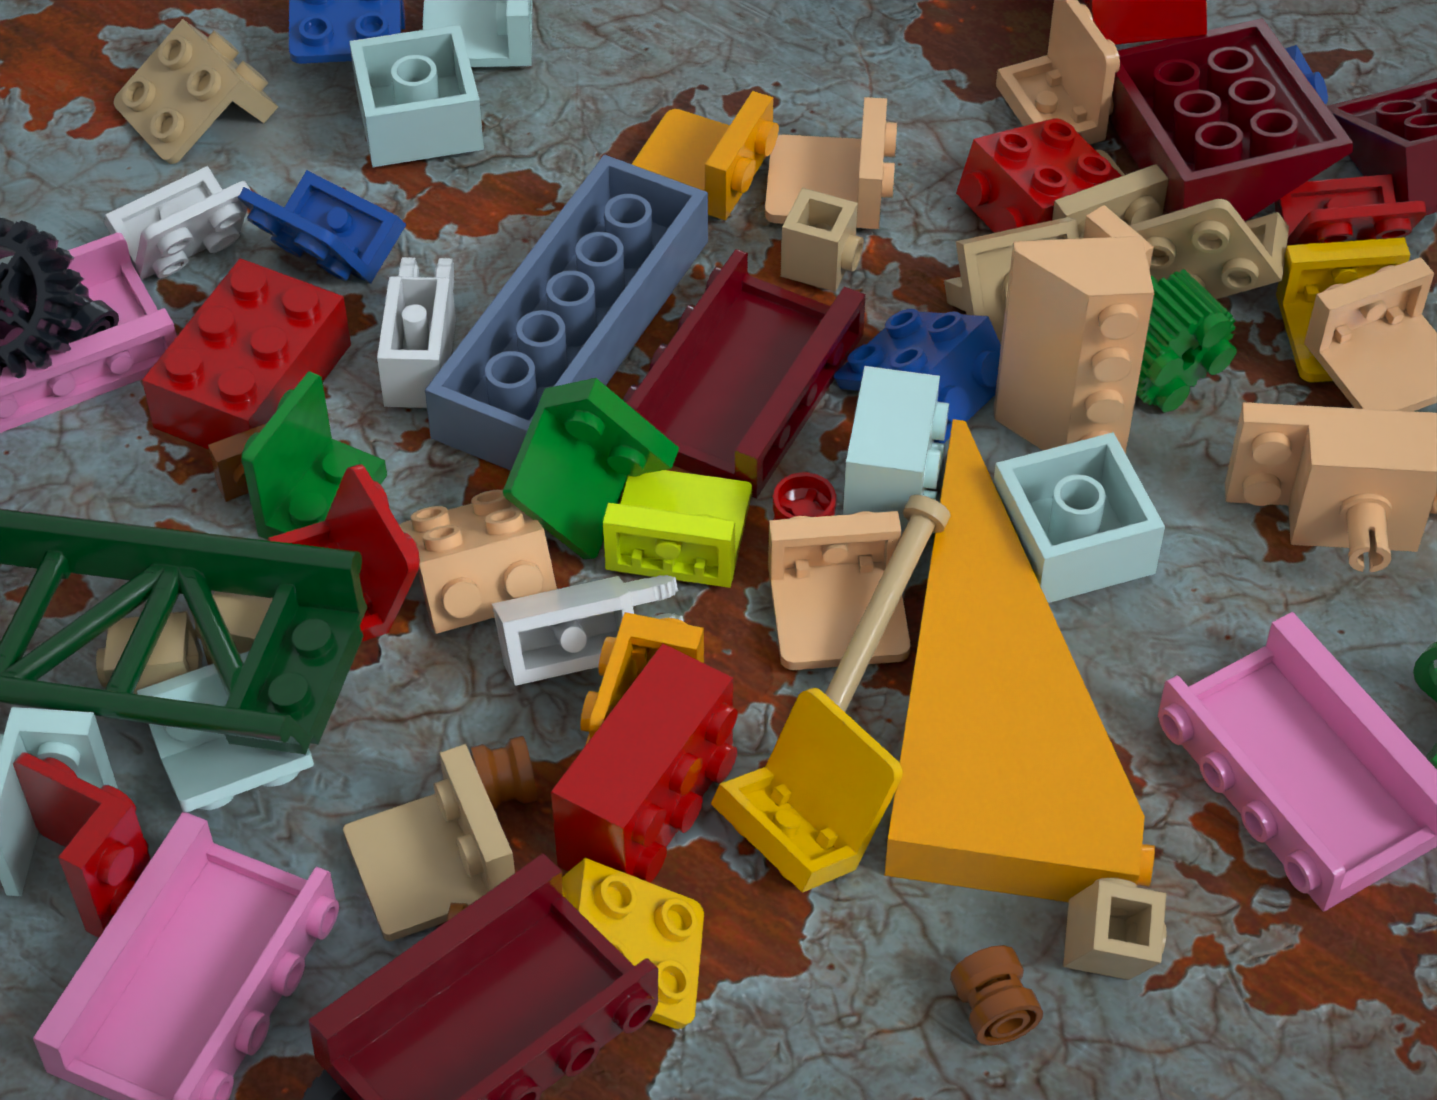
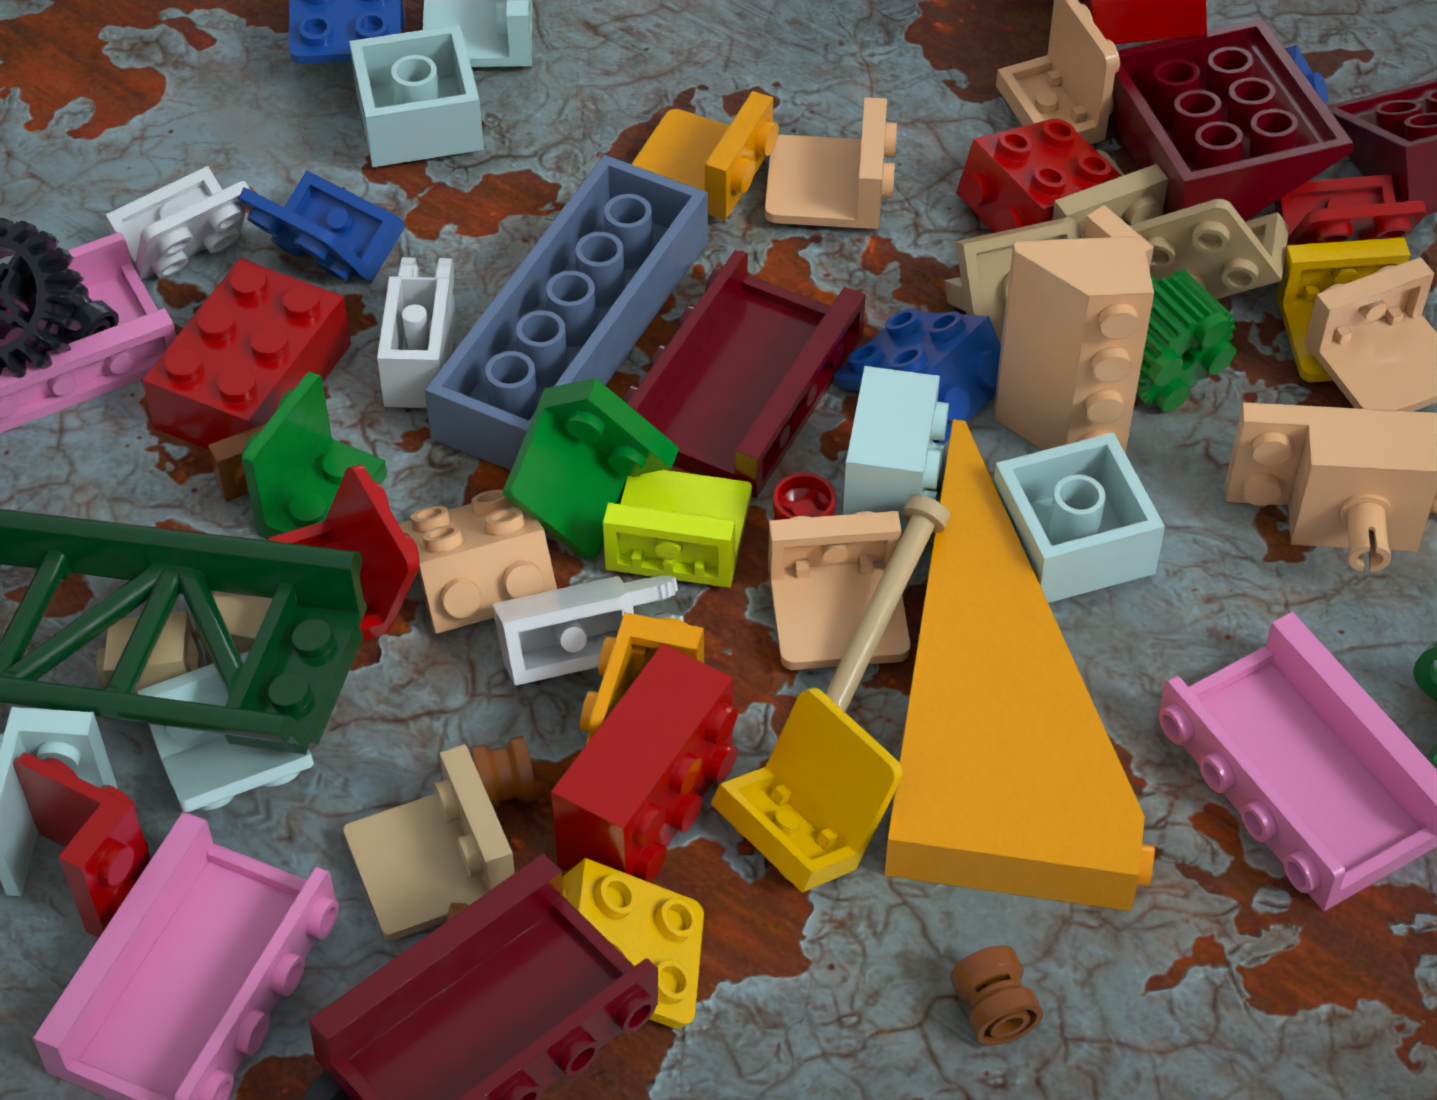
tan bracket [114,19,278,164] -> none
tan brick [781,188,864,292] -> none
tan brick [1063,878,1166,980] -> none

